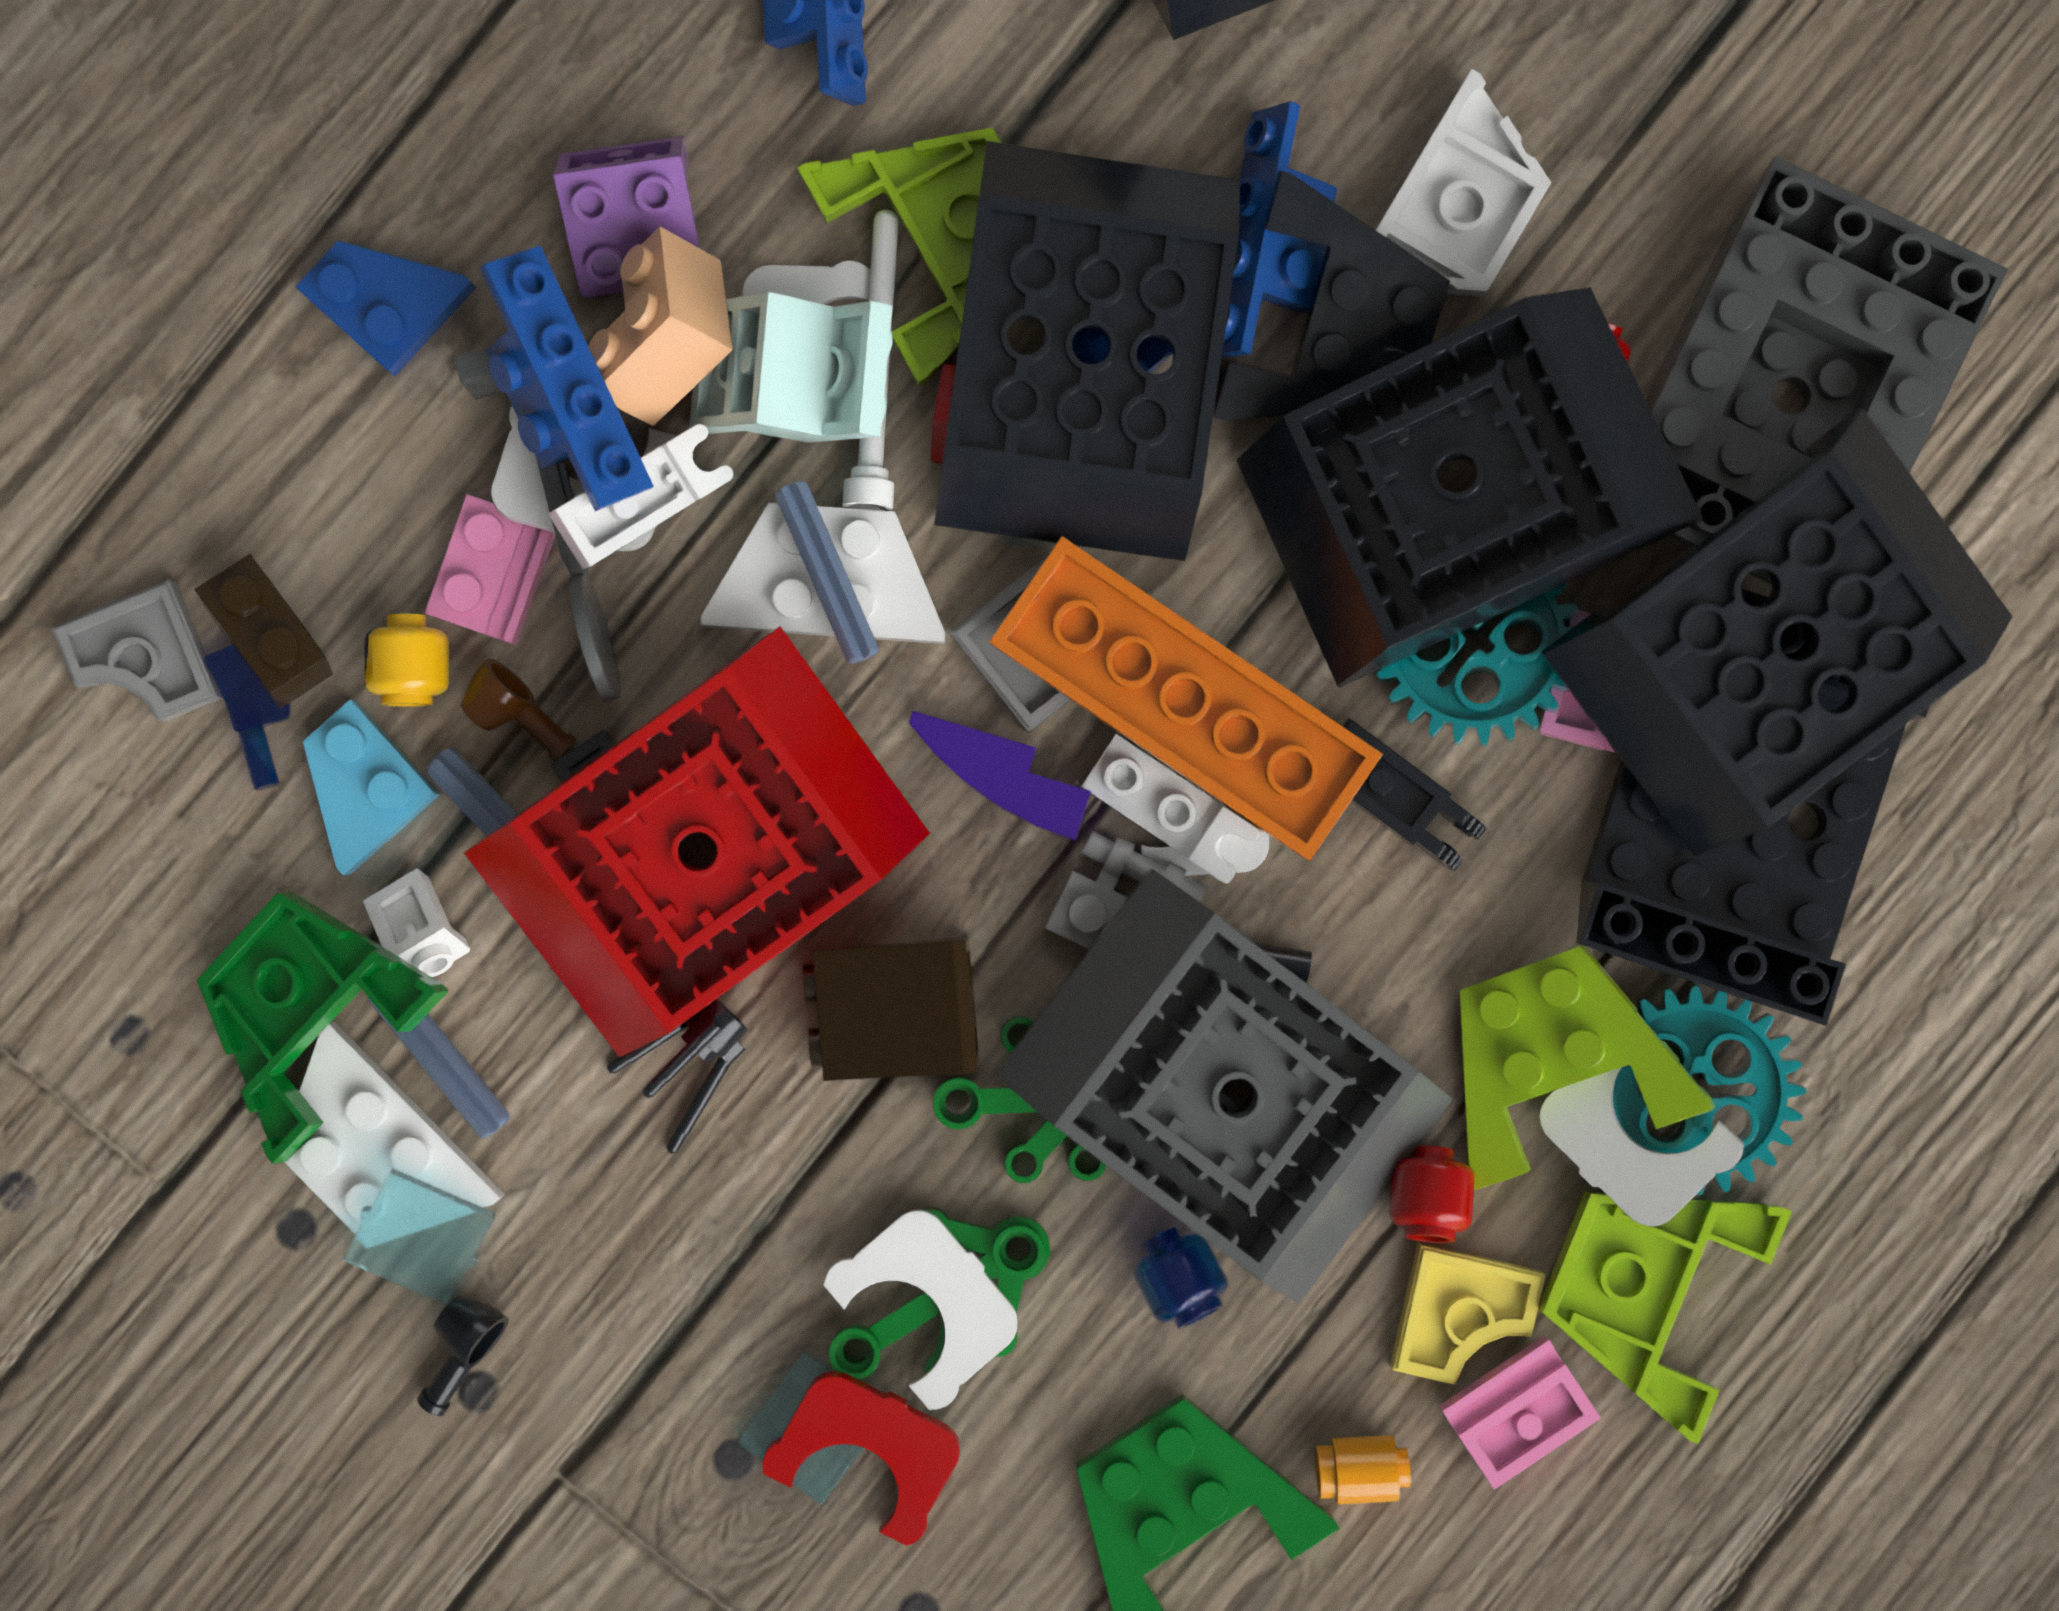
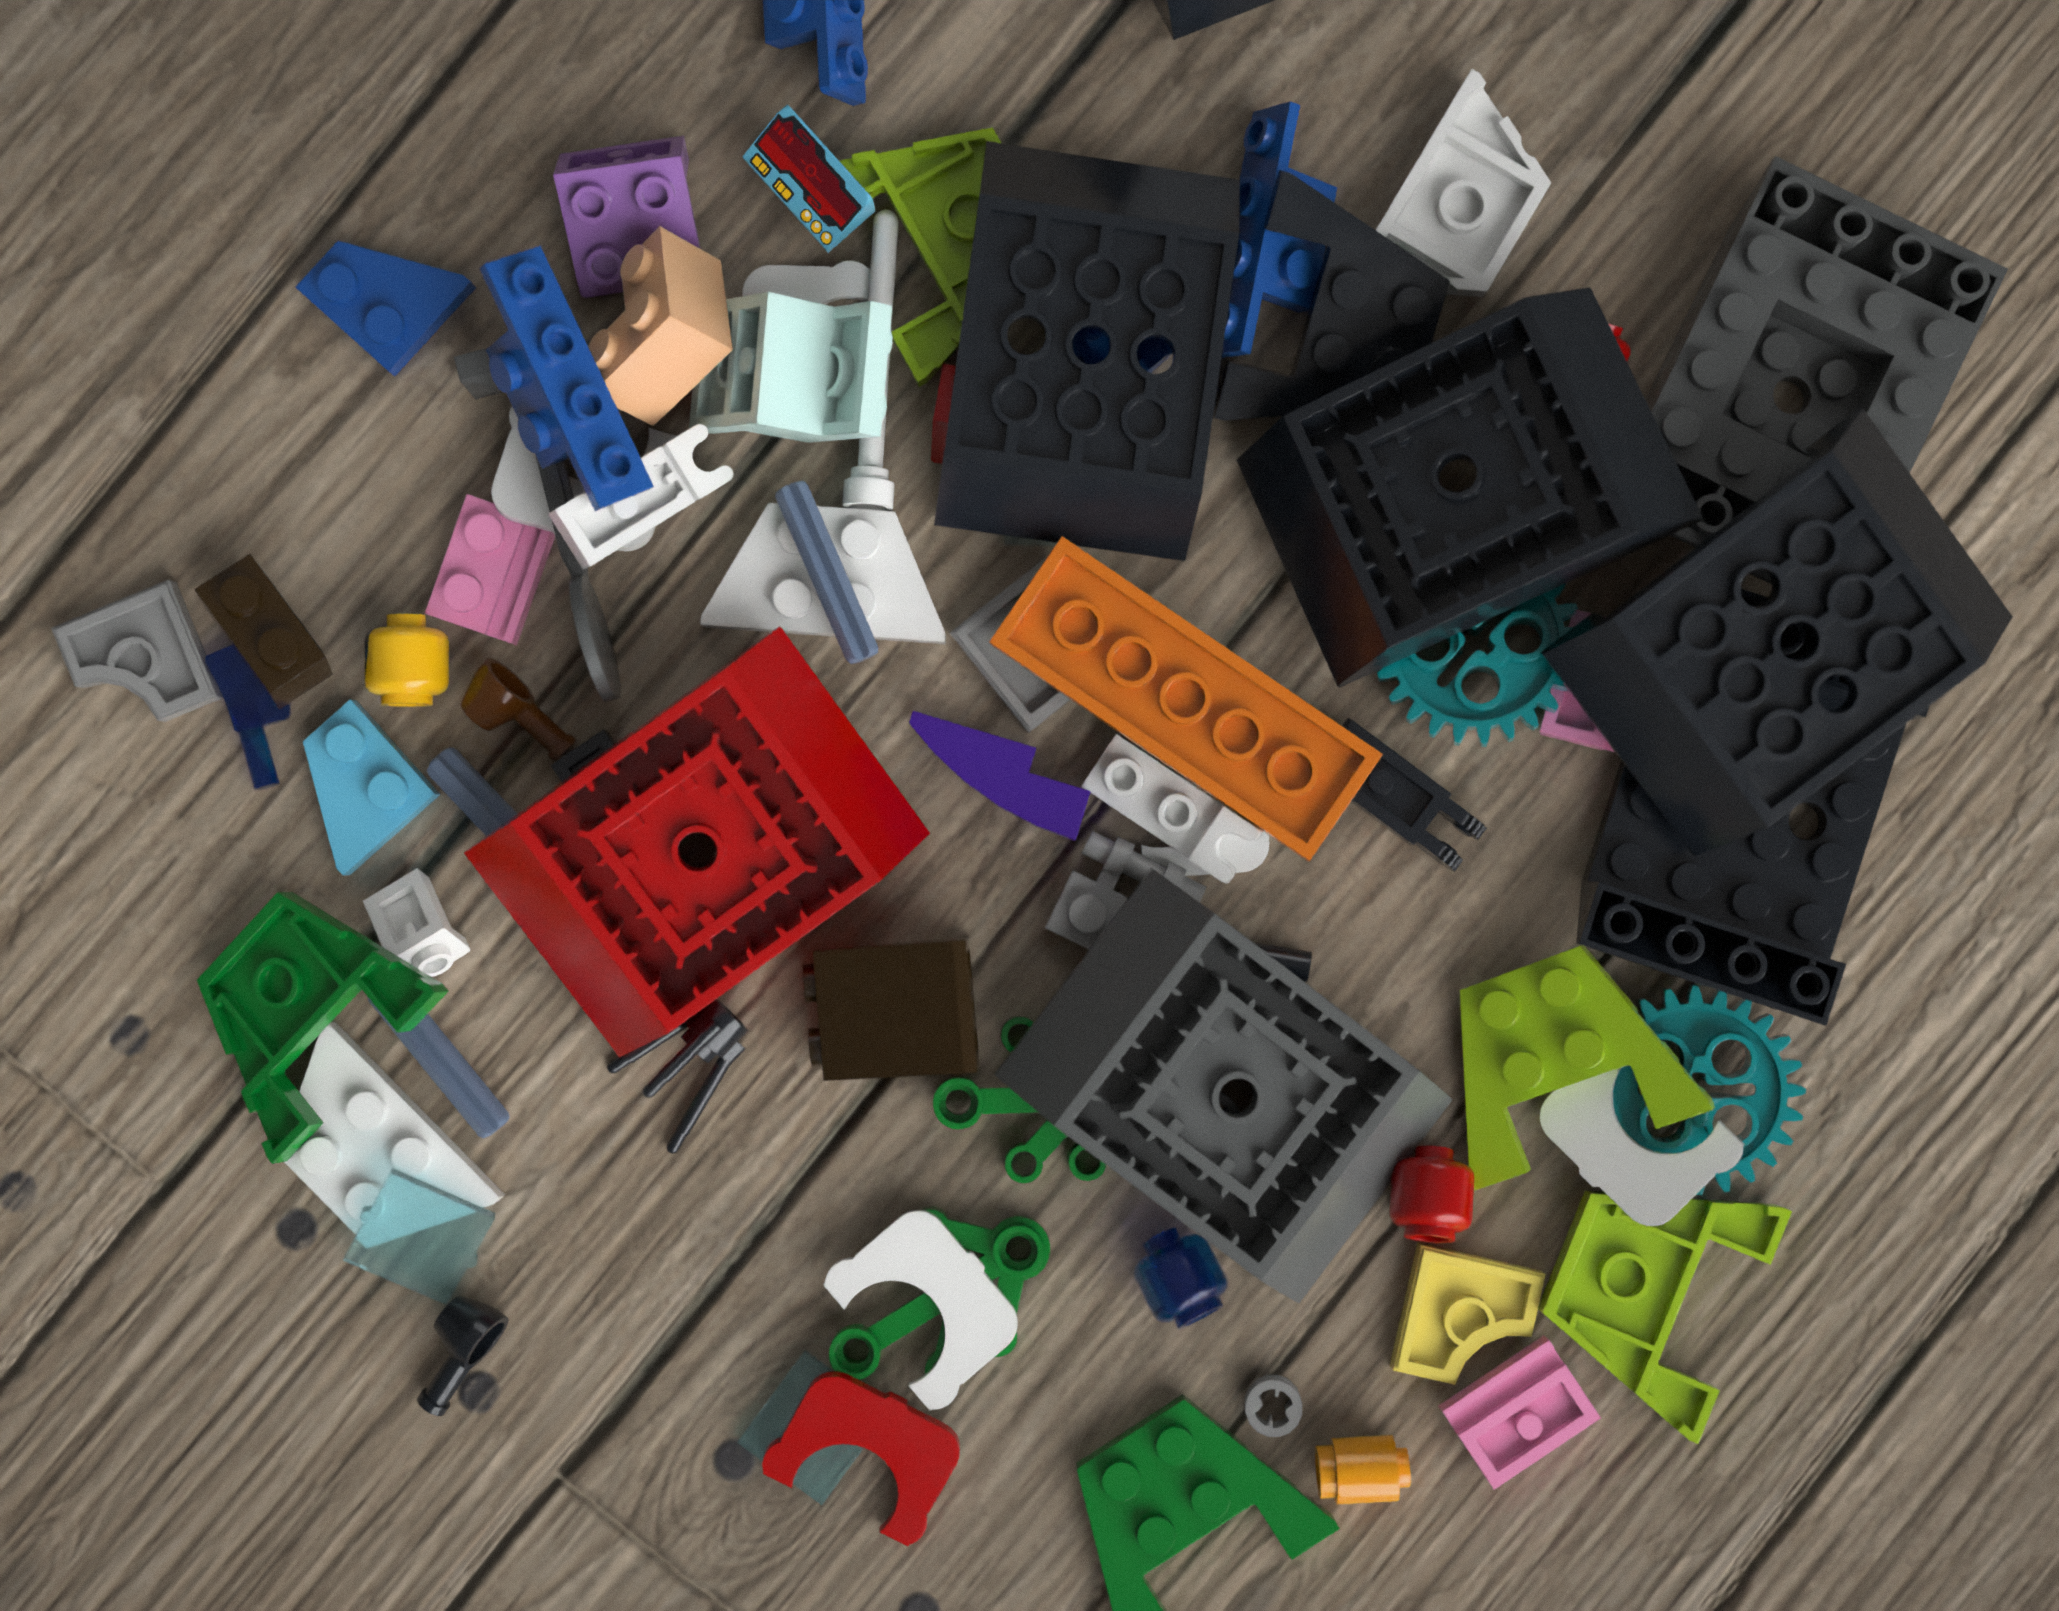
none -> slope [742,105,875,253]
none -> light grey bush [1245,1375,1302,1437]

